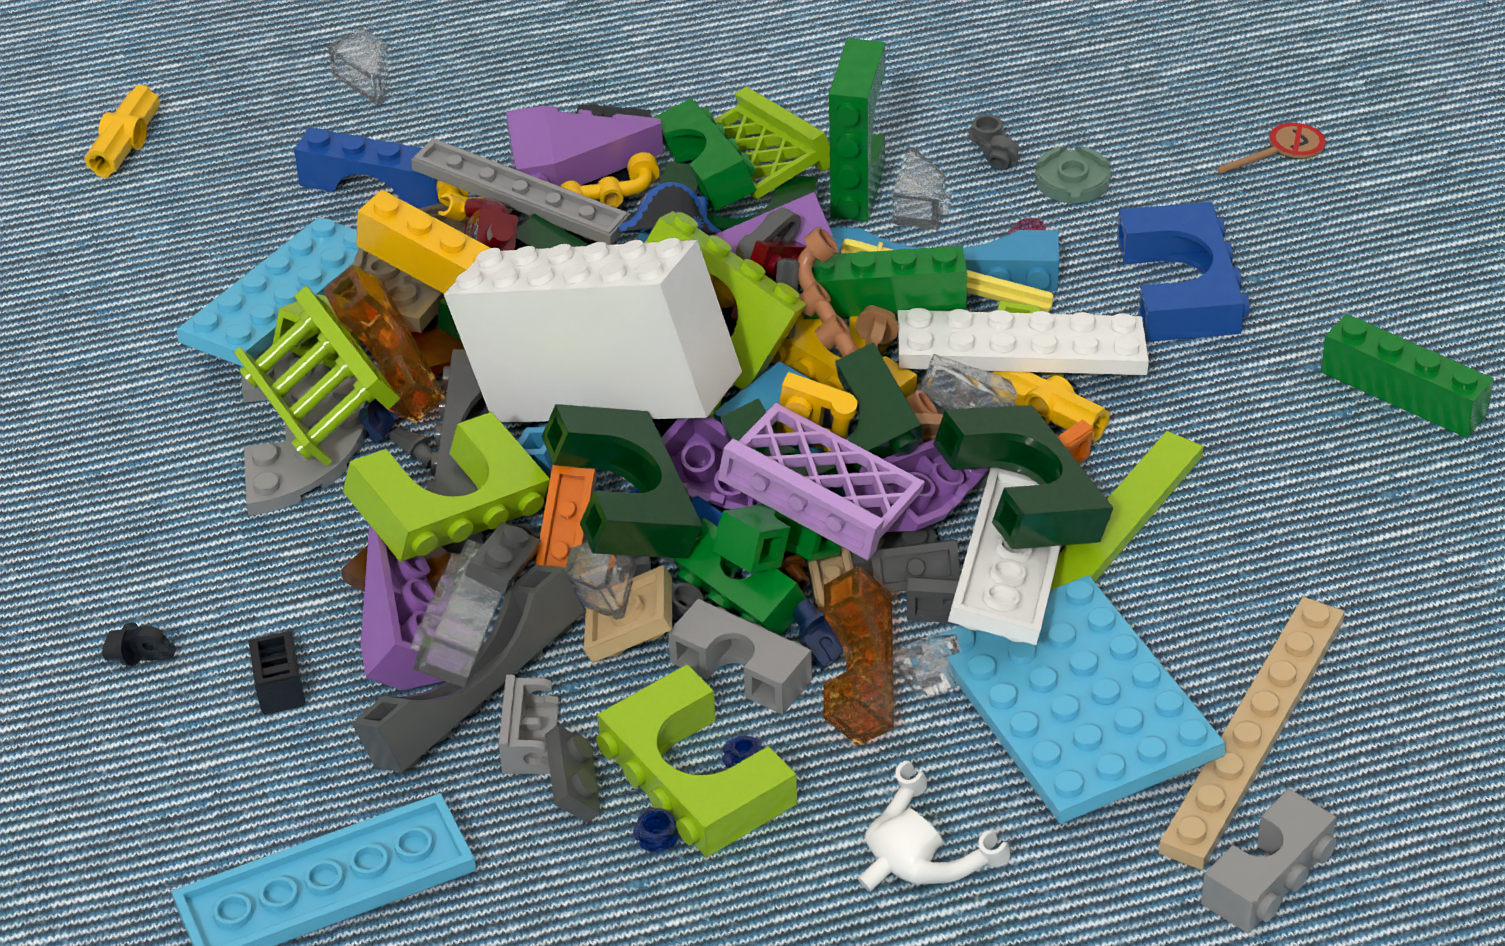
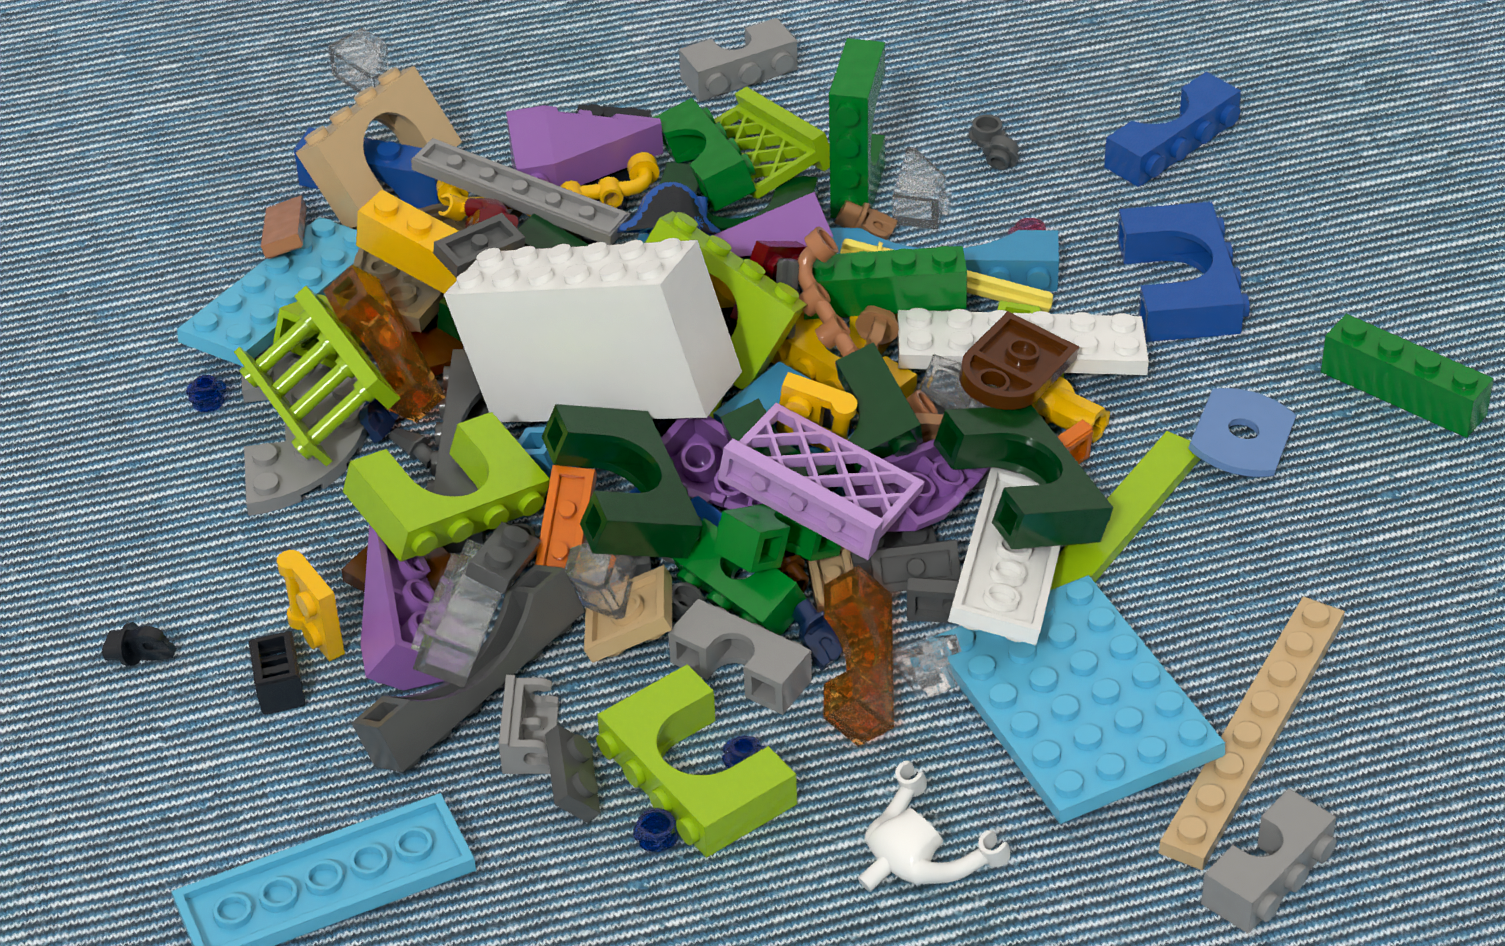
yellow piece [84,85,161,178] -> none
dark grey plate [736,207,801,260] -> none
sand green tile [1034,146,1111,204] -> none
medium nougat piece [1217,122,1326,174] -> none
none -> clear blue plate [186,375,227,412]
none -> nougat tile [261,195,307,259]
none -> yellow plate [276,550,345,662]
none -> tan arch [296,66,462,228]
none -> dark grey plate [433,213,525,278]
none -> light grey arch [679,18,798,102]
none -> medium nougat piece [834,200,898,240]
none -> reddish brown tile [959,311,1080,410]
none -> blue arch [1104,72,1241,187]
none -> medium blue piece [1188,388,1296,477]

